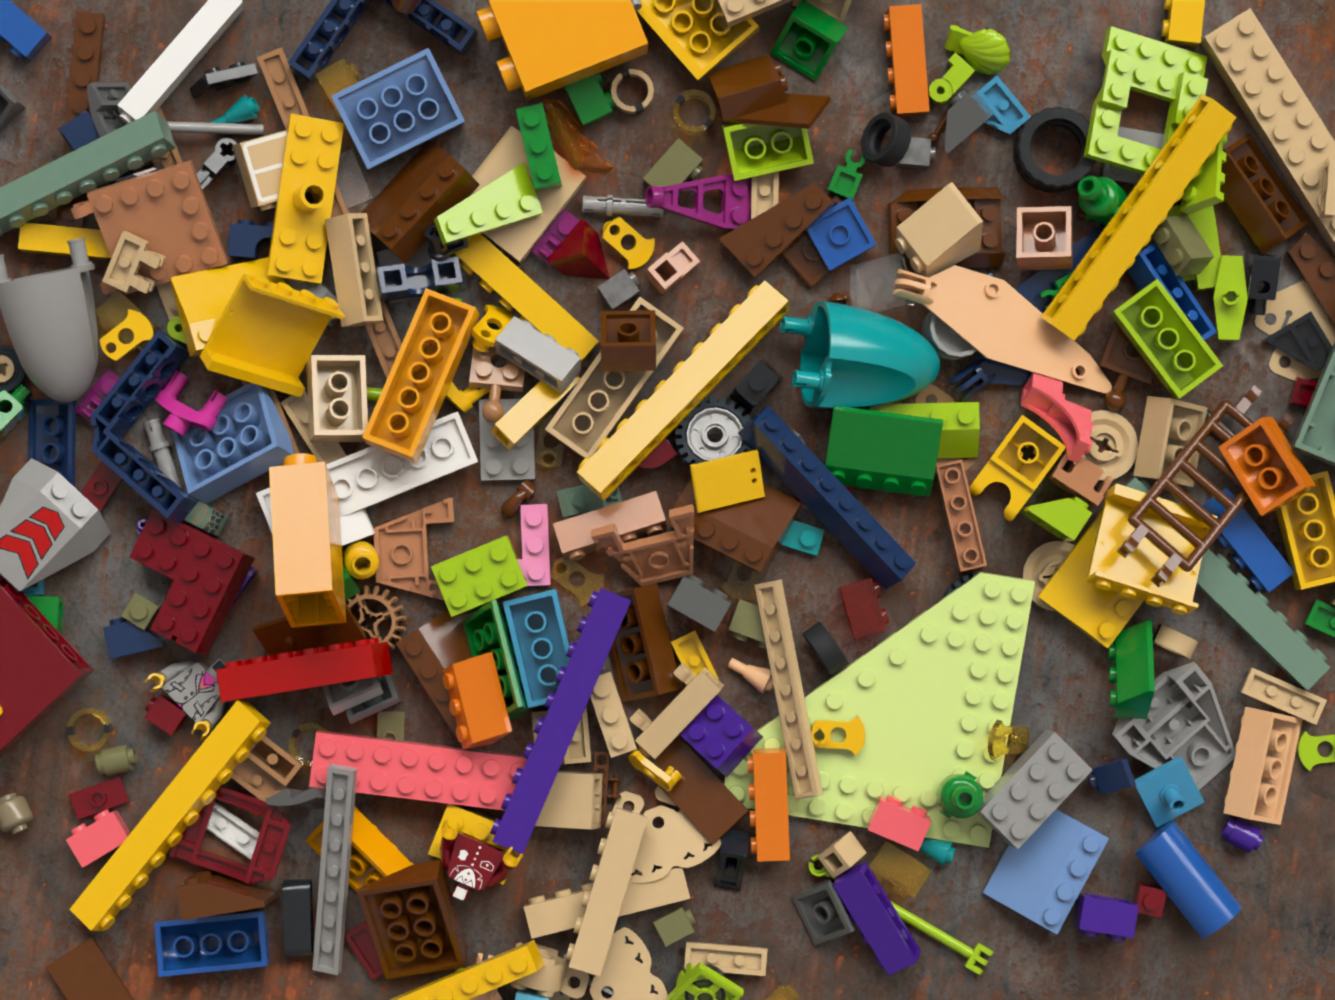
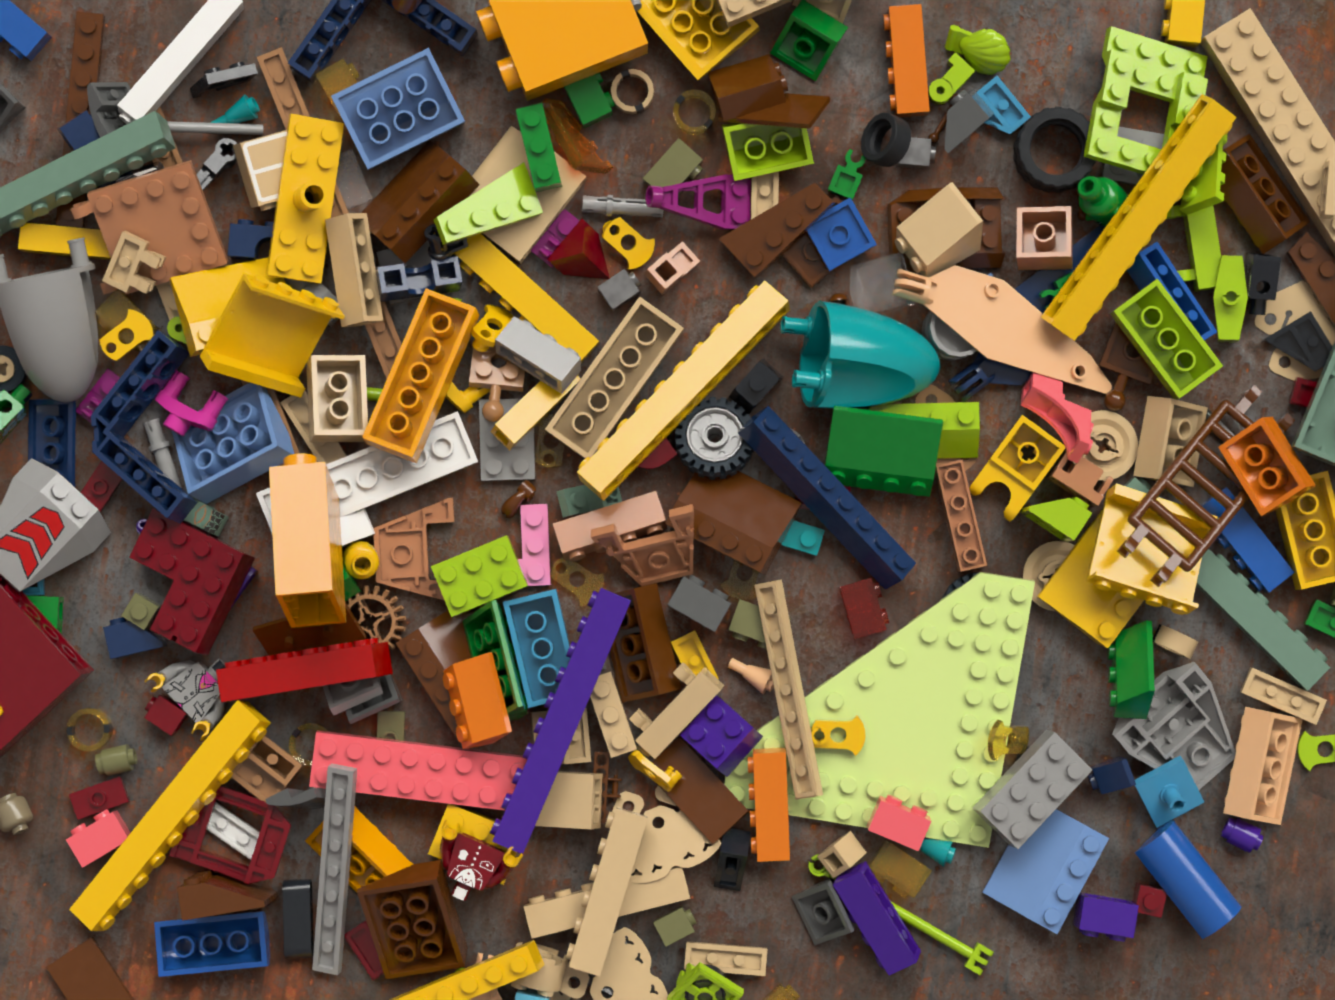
reddish brown slope [601,310,656,372] -> none
yellow container [690,449,765,513] -> none
black tyre [802,621,849,675] -> none
green piece [937,771,983,819] -> none
olive brick [1151,215,1214,276] -> none

